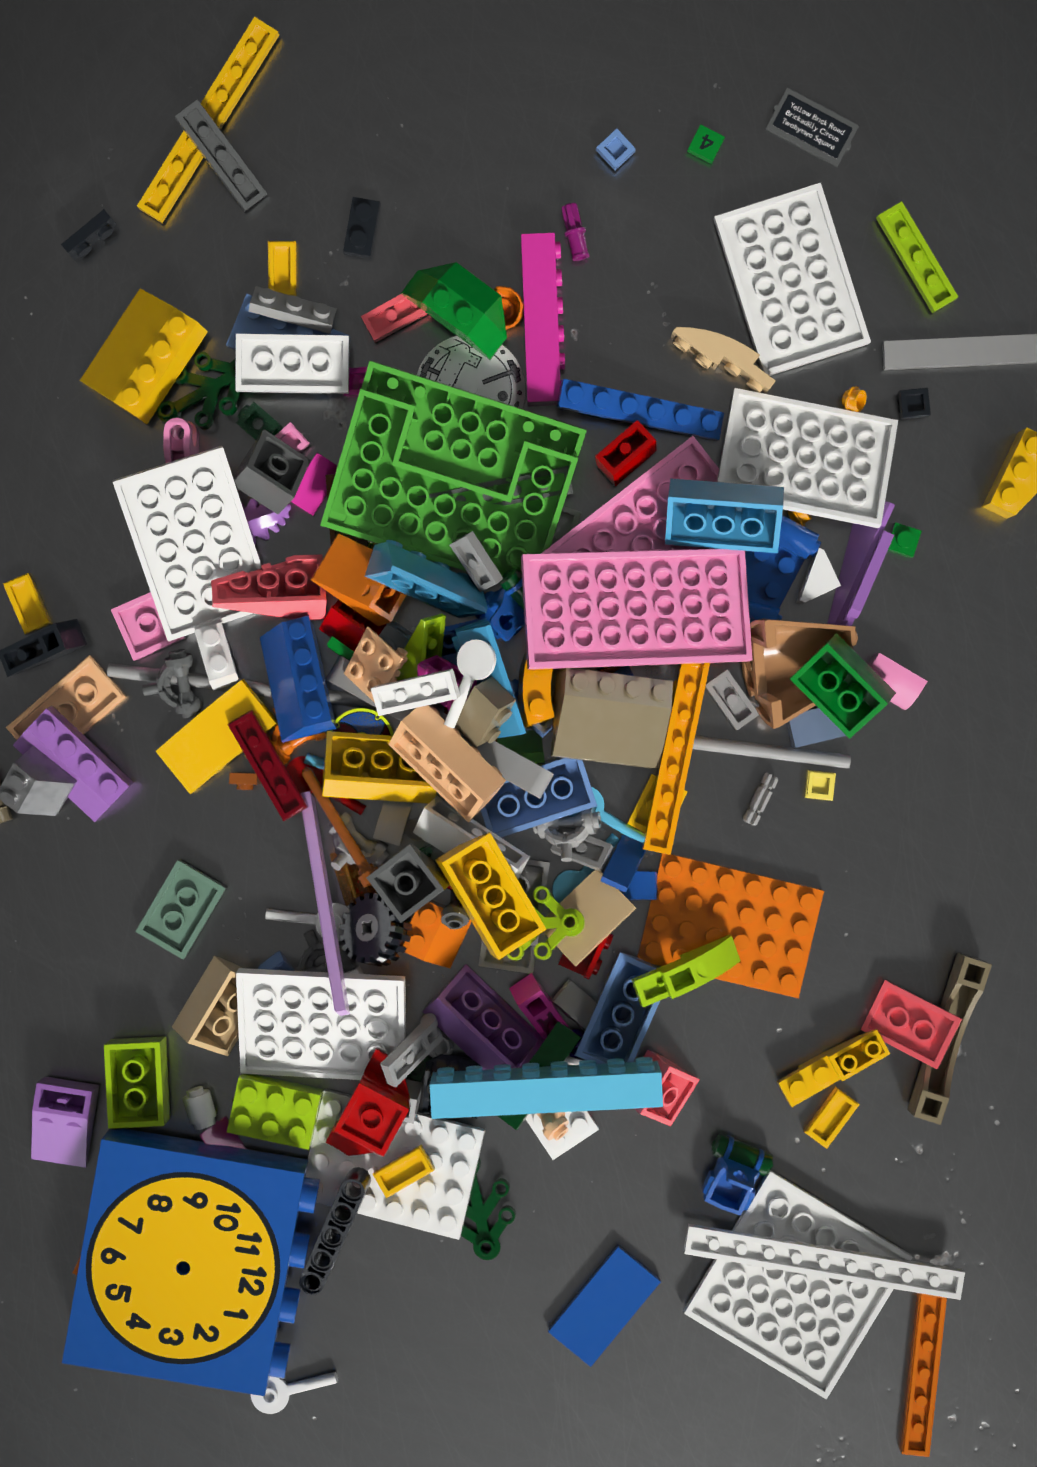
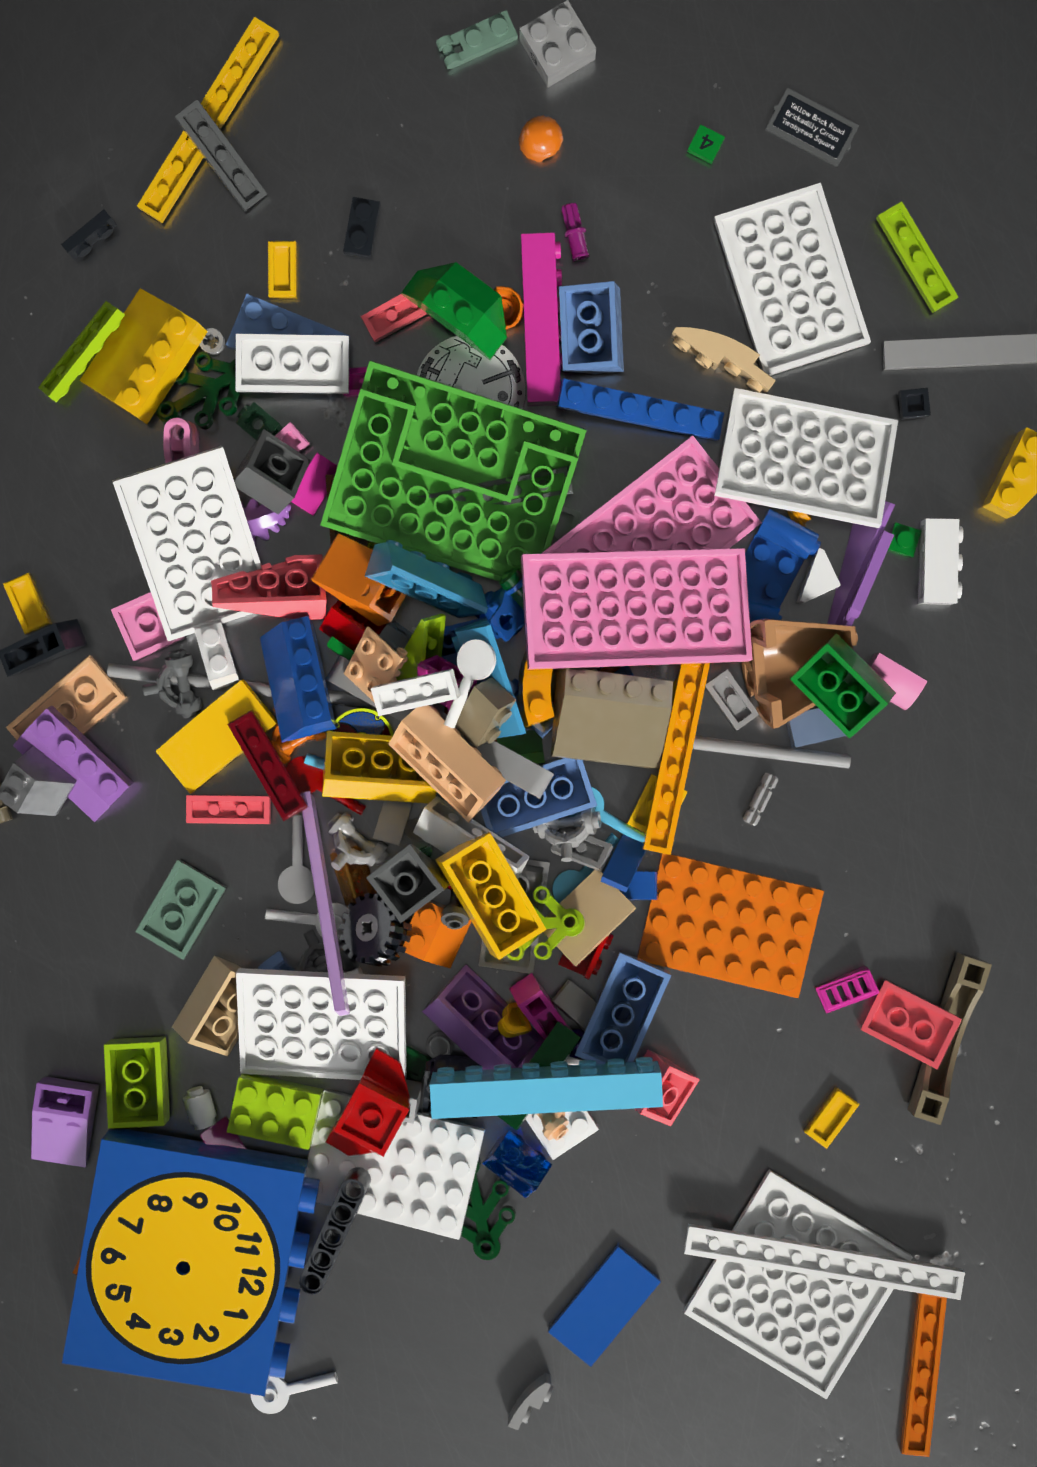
dark orange plate [229,772,261,790] -> none
light grey plate [249,286,337,334] -> none
dark orange piece [302,767,378,888] -> none
yellow tile [373,1144,435,1198] -> none
light grey plate [380,1013,443,1087] -> none
light grey plate [450,531,503,592] -> none
red brick [595,420,657,486] -> none
medium blue plate [596,129,636,171] -> none
lime slope [631,935,741,1007] -> none
dark azure slope [665,478,784,553] -> none
blue piece [702,1133,773,1215] -> none
yellow slope [776,1029,890,1107] -> none
light yellow tile [804,770,836,801] -> none
light orange plate [842,386,867,412] -> none
none -> lime plate [38,301,125,403]
none -> coral plate [186,795,271,824]
none -> light grey bush [200,328,225,355]
none -> light grey piece [278,815,315,904]
none -> sand green plate [436,10,518,69]
none -> clear blue brick [482,1130,552,1198]
none -> yellow tile [498,1002,532,1038]
none -> light grey slope [508,1373,553,1430]
none -> orange hair [518,115,563,162]
none -> light grey brick [519,0,596,88]
none -> medium blue slope [559,281,624,374]
none -> dark pink slope [815,966,879,1014]
none -> white brick [918,518,963,605]

